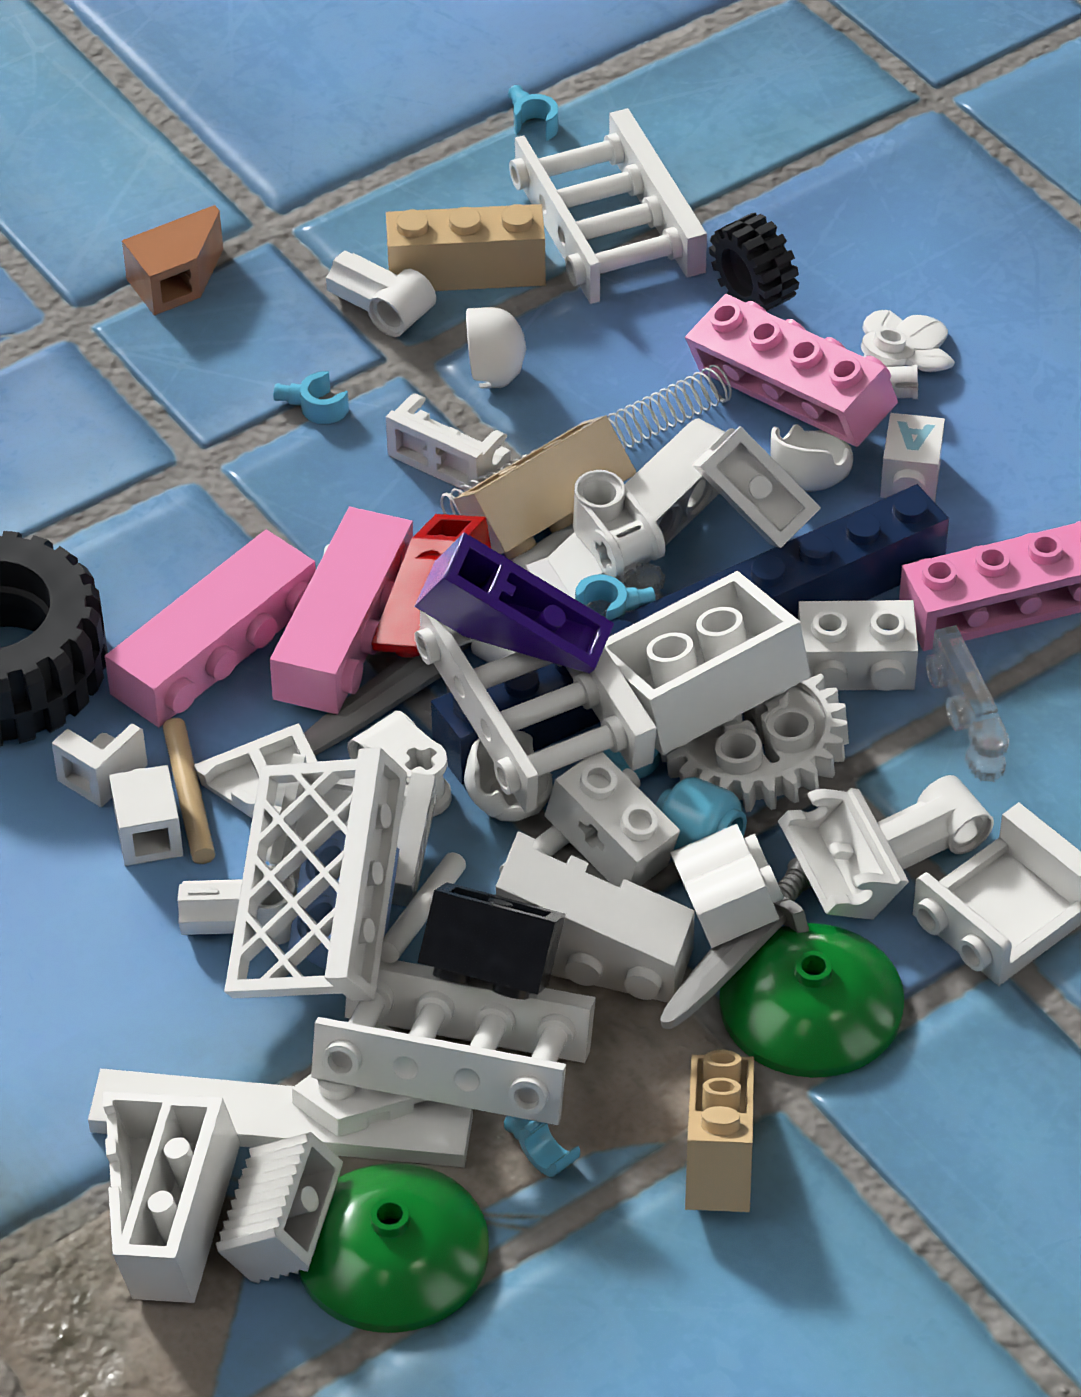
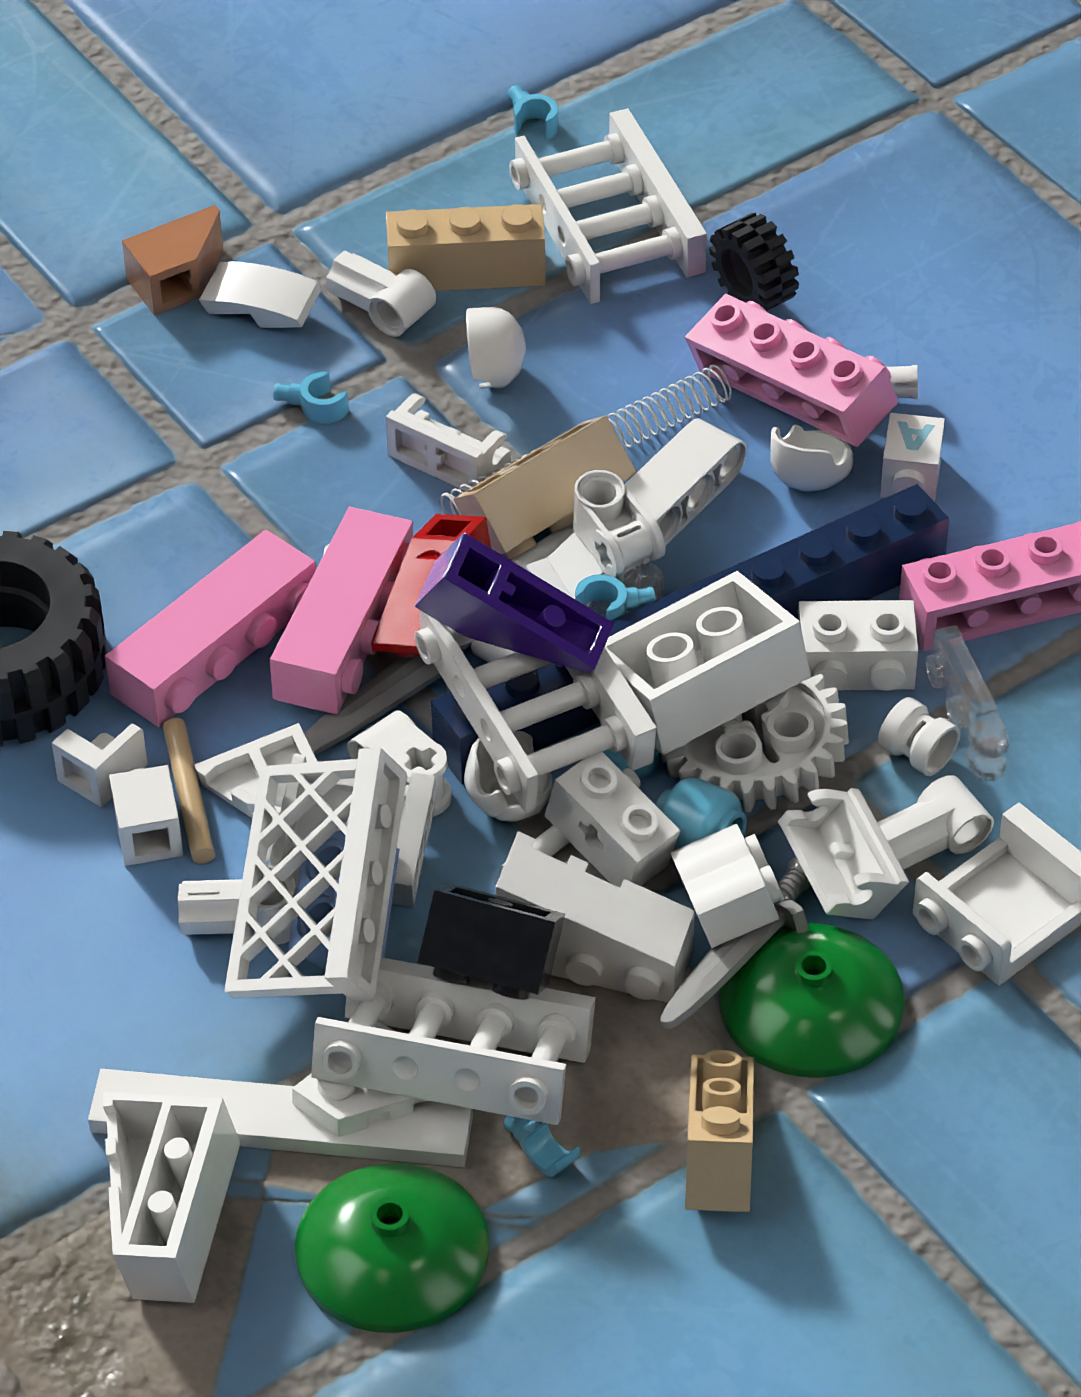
white brick [216,1132,343,1283] -> none
white bar [381,852,466,963] -> none
white panel [692,426,821,548] -> none
white plate [861,310,955,372] -> none
none -> white slope [199,262,322,328]
none -> white wheel [878,697,960,776]

